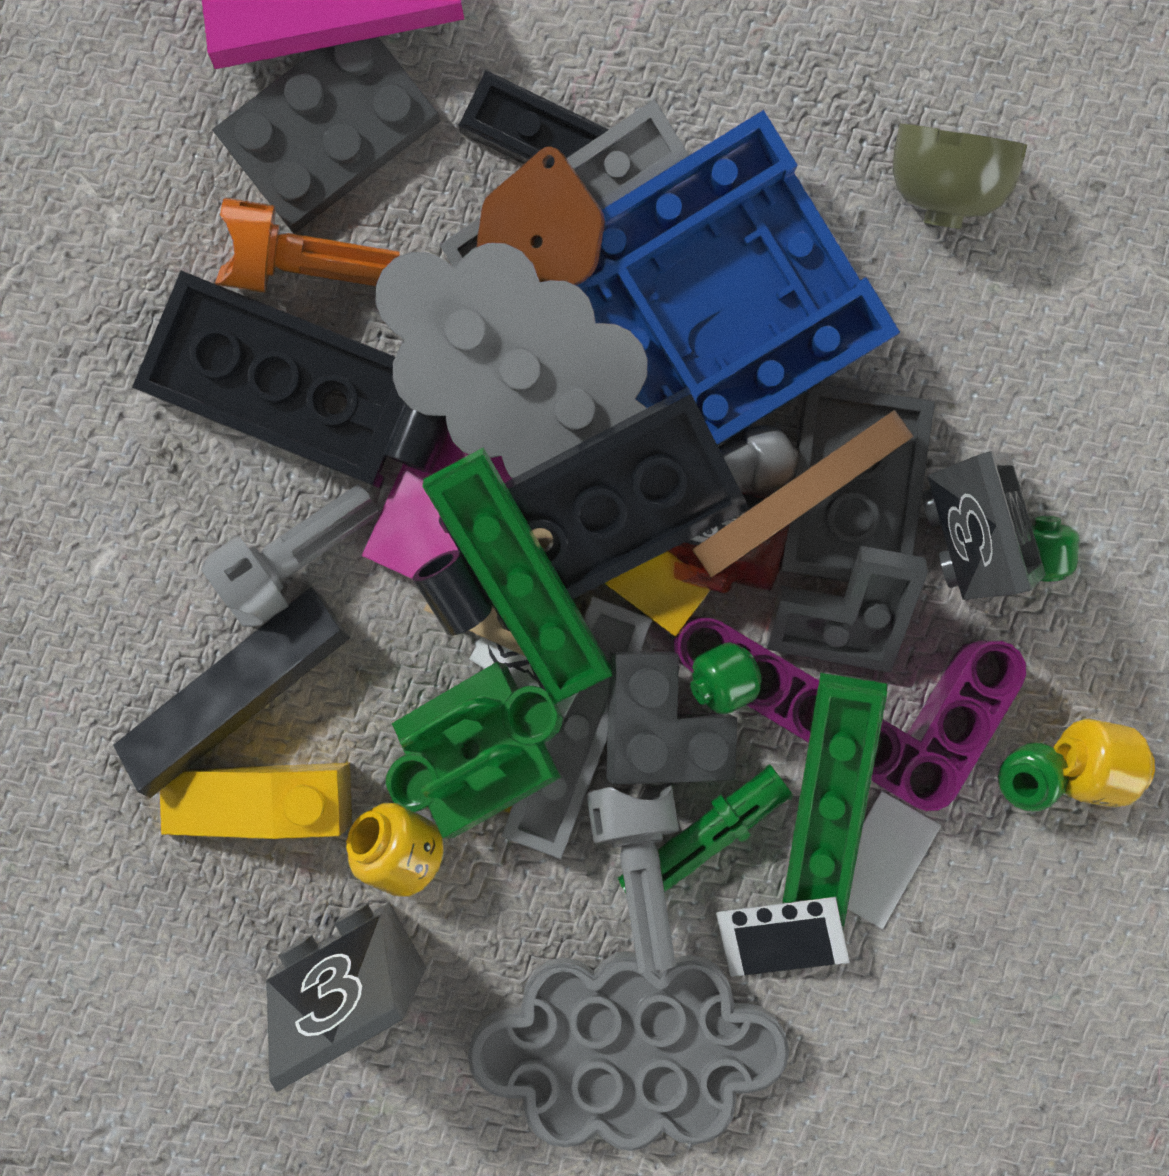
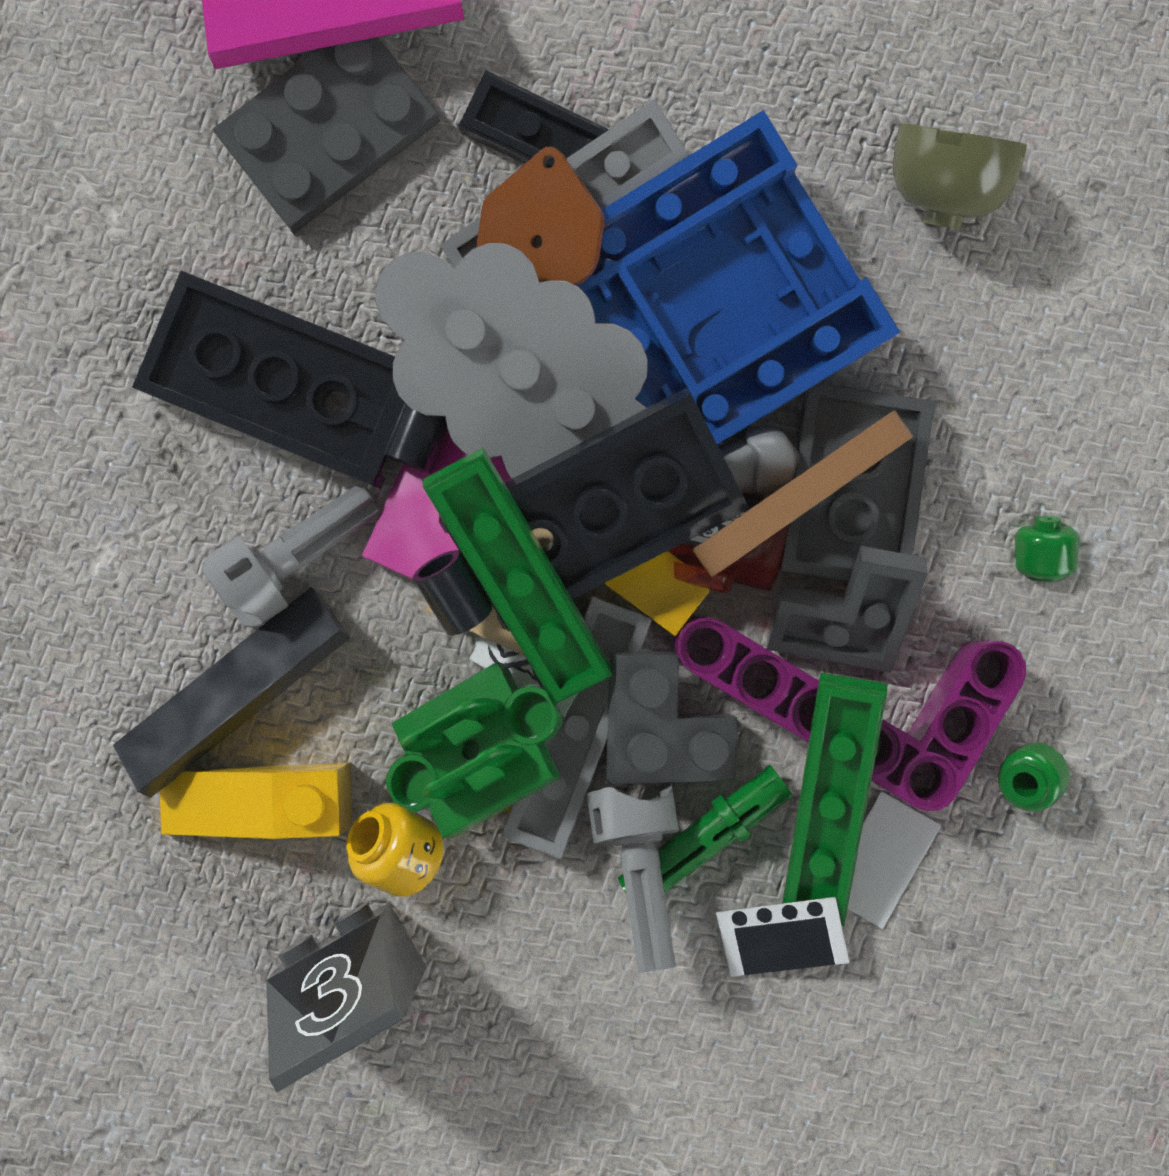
orange piece [215,197,400,293] -> none
light grey plate [468,951,789,1151] -> none
green piece [690,642,761,714] -> none
dark grey slope [922,451,1046,600] -> none
yellow head [1054,718,1155,807] -> none

